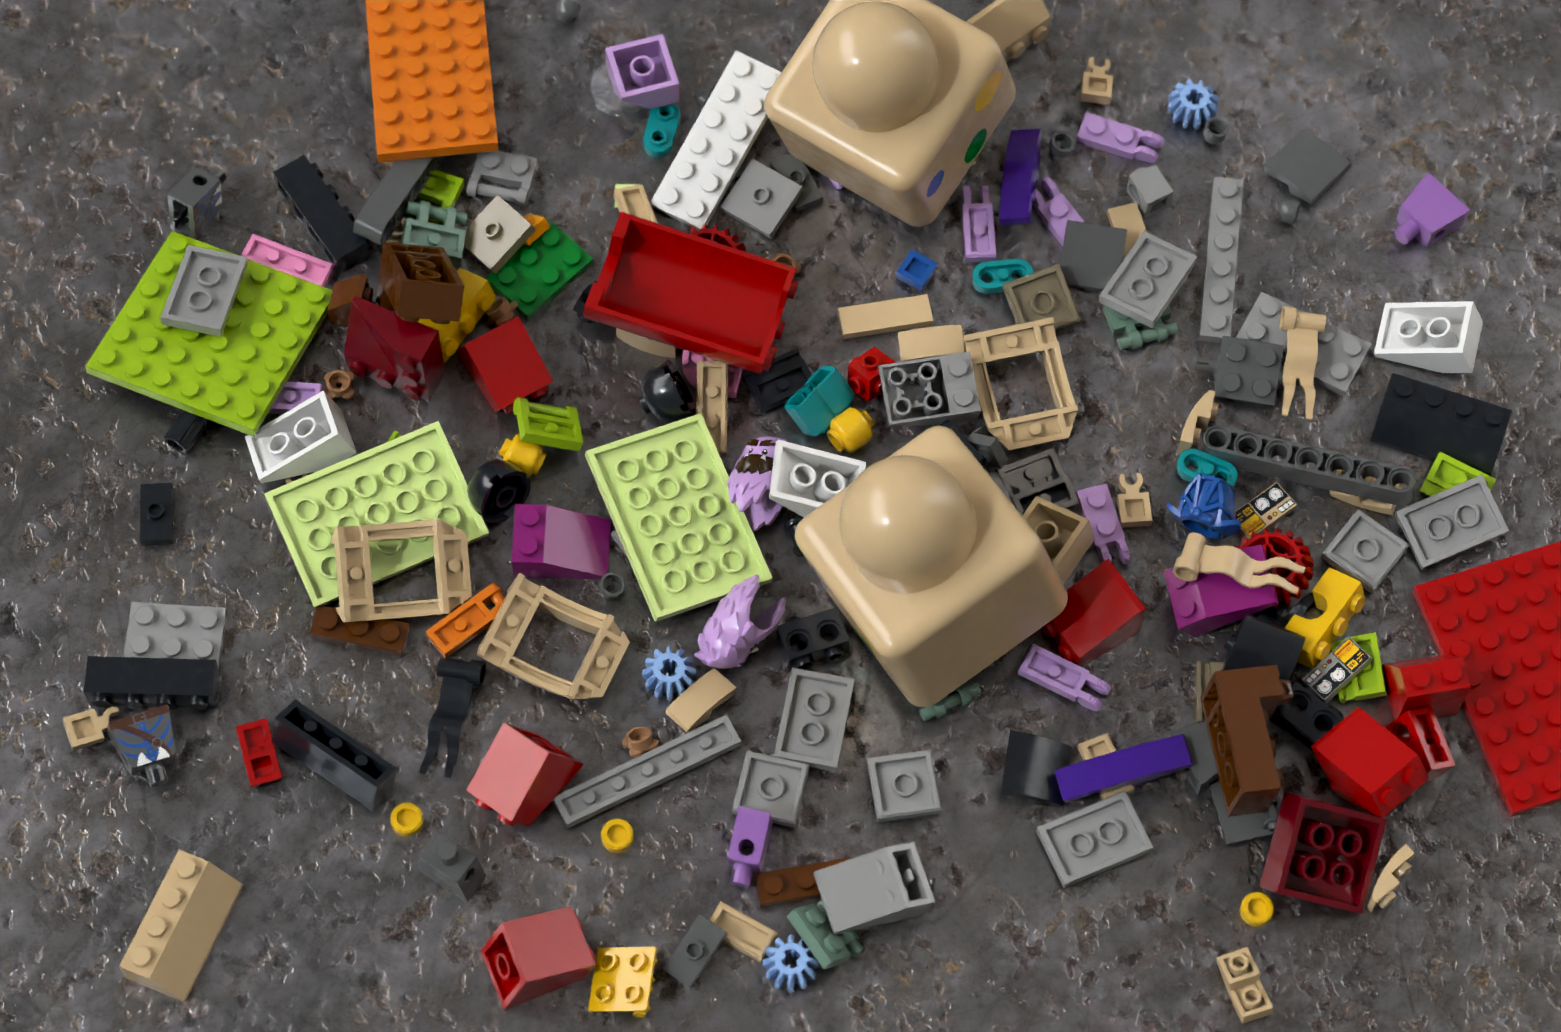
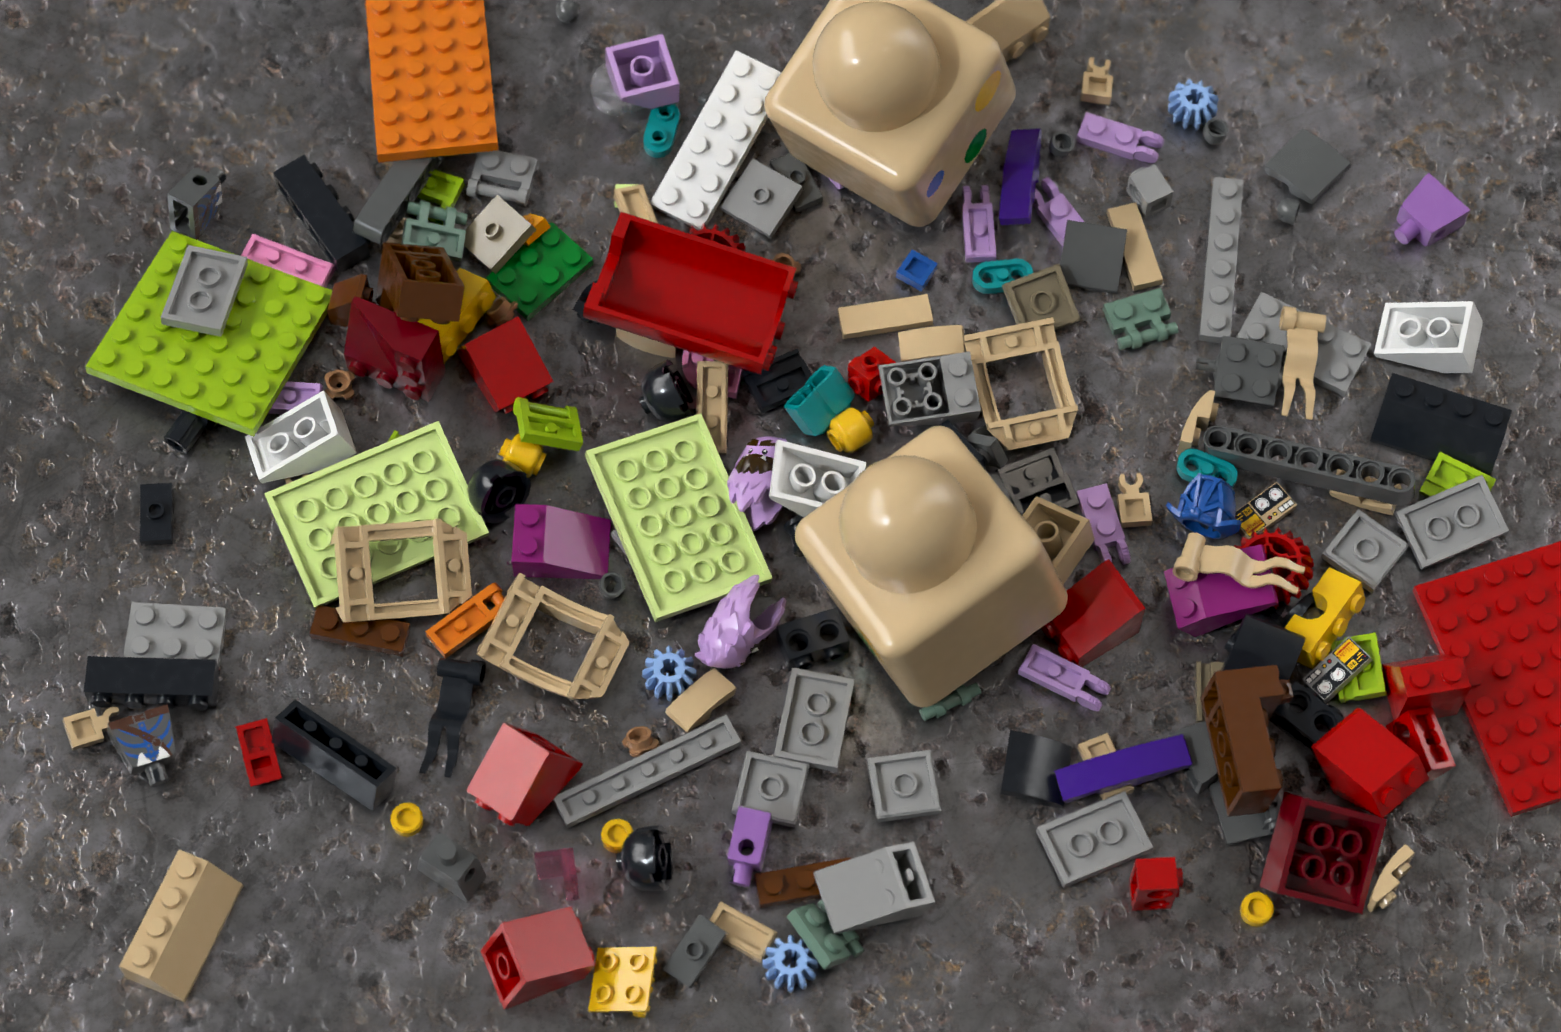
light grey plate [1099,231,1197,328] -> none
tan slope [1216,947,1273,1024] -> none
none -> clear pink panel [534,848,580,901]
none -> black cylinder [616,825,673,891]
none -> red brick [1129,857,1183,911]

